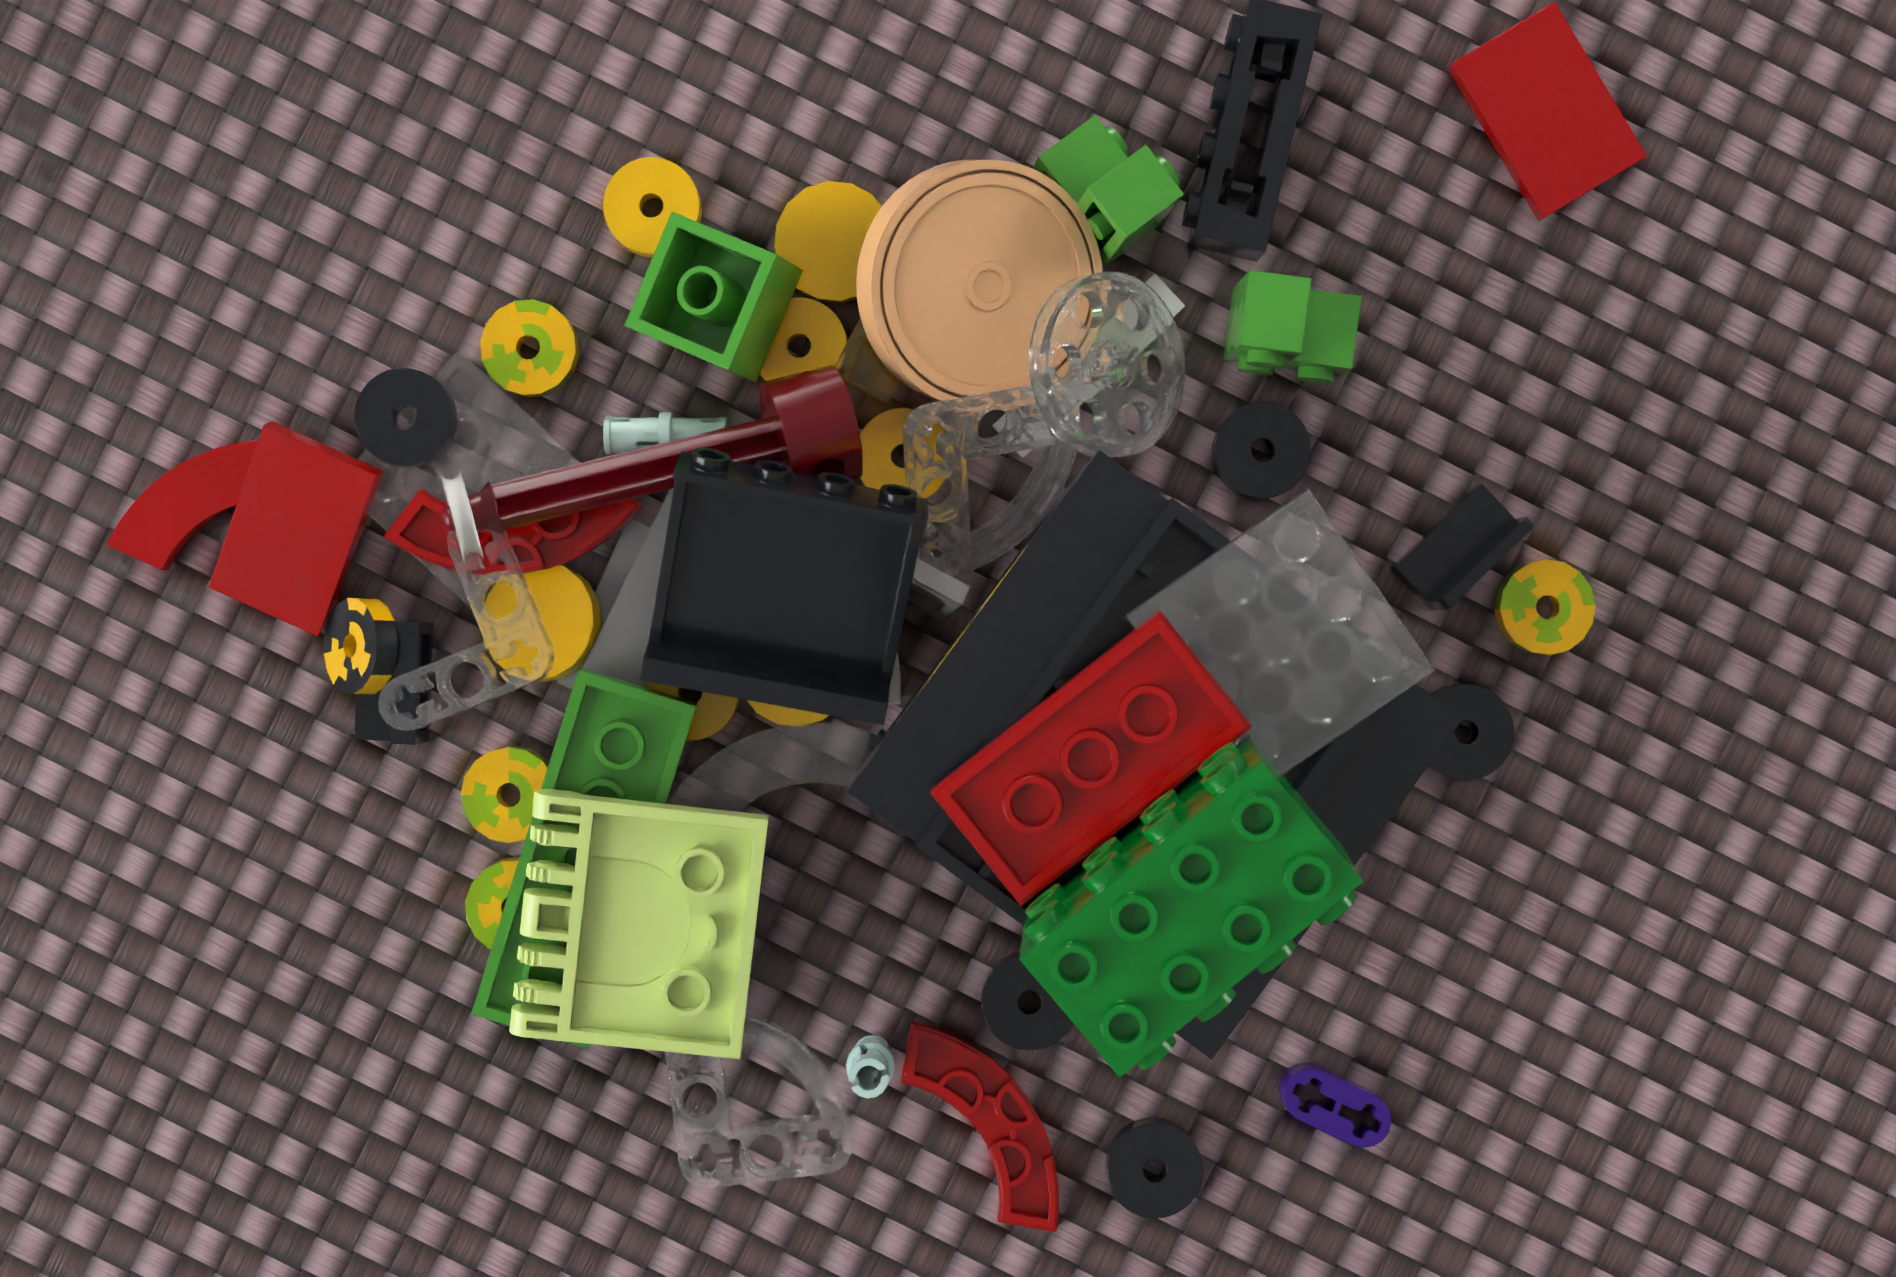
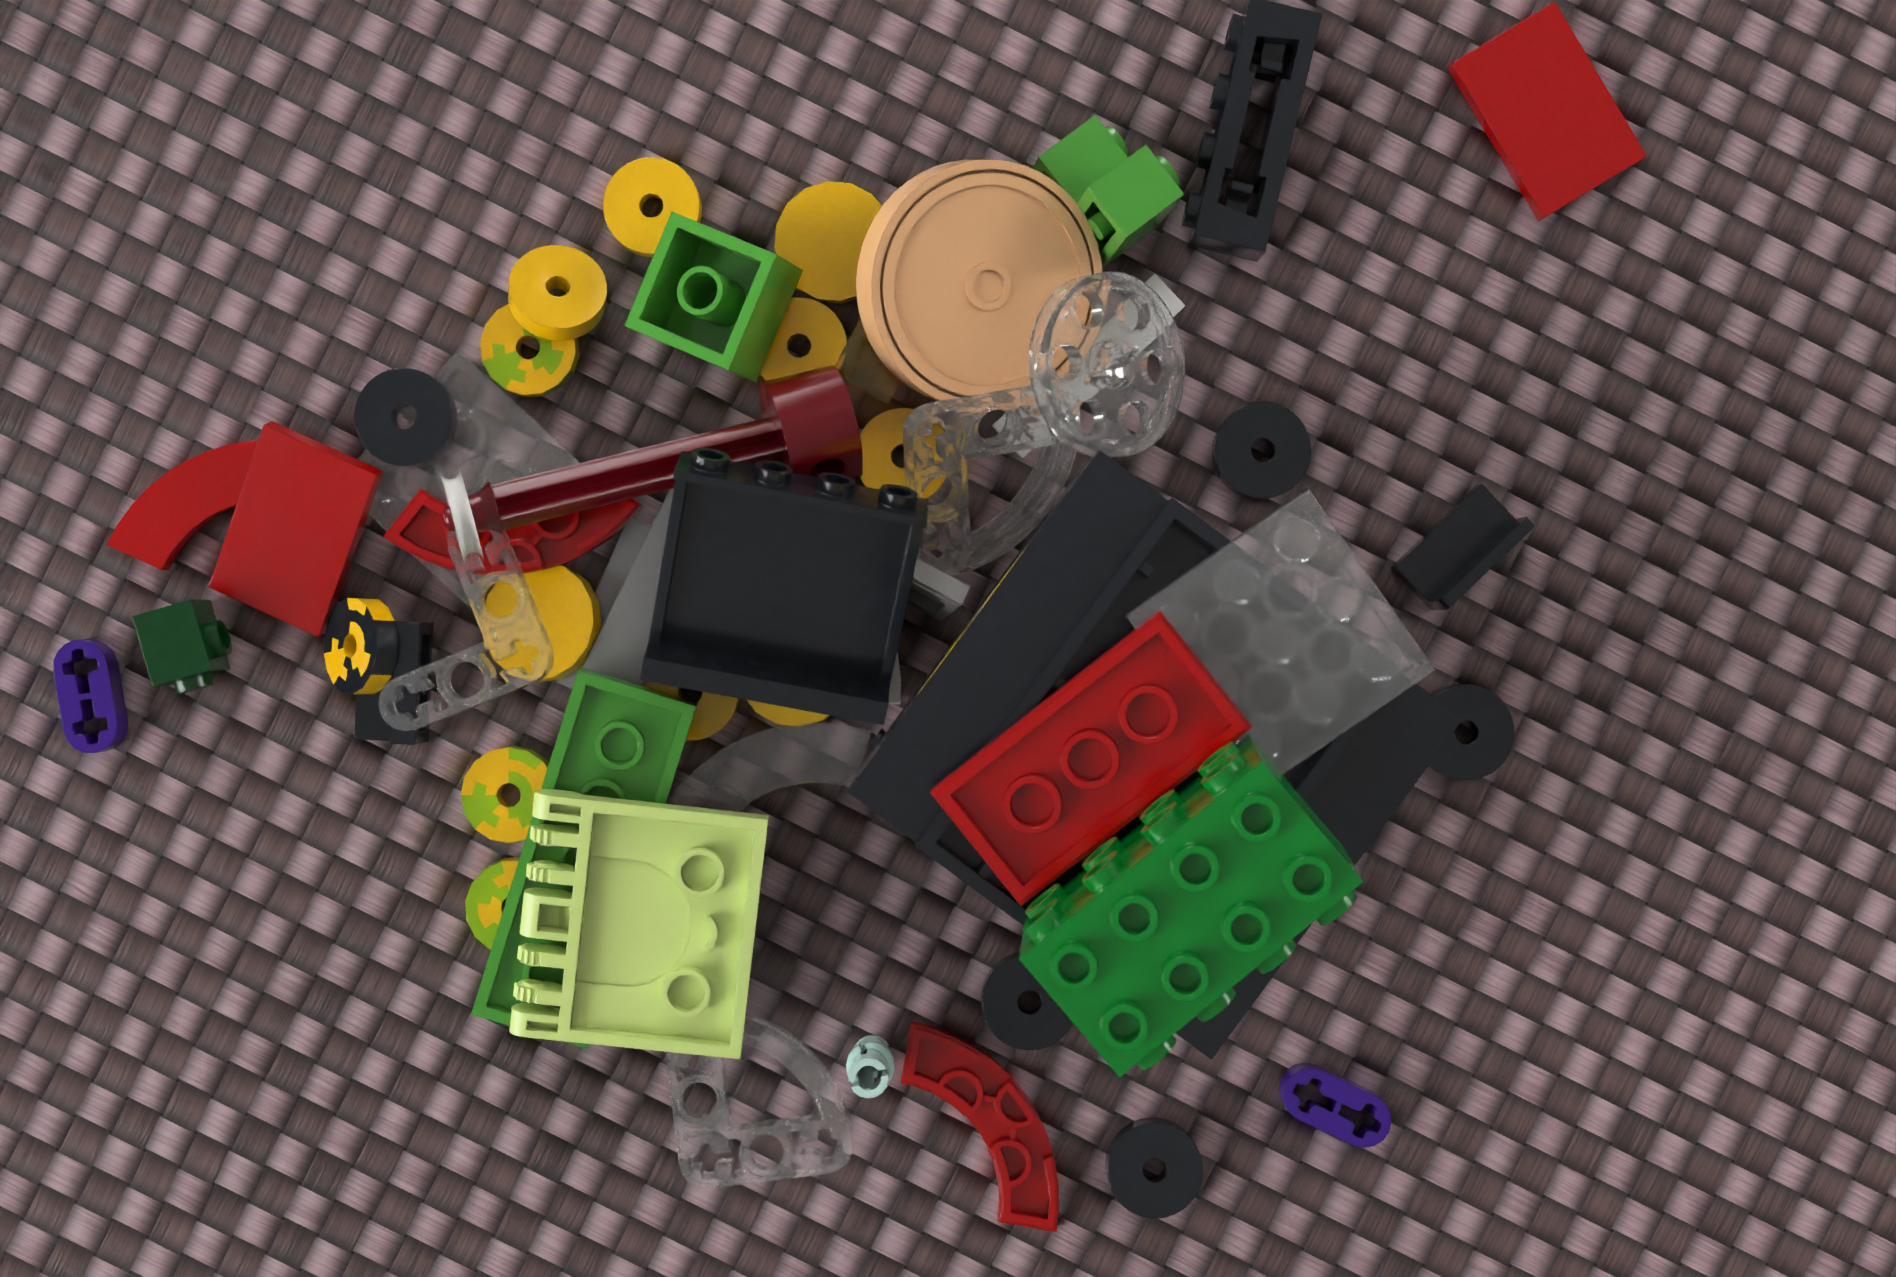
light aqua pin [603,412,728,455] -> none
bright green brick [1223,270,1362,383] -> none
yellow piece [1494,559,1596,655] -> none
none -> dark purple beam [53,640,128,753]
none -> dark green brick [132,599,232,694]
none -> yellow piece [508,245,607,341]

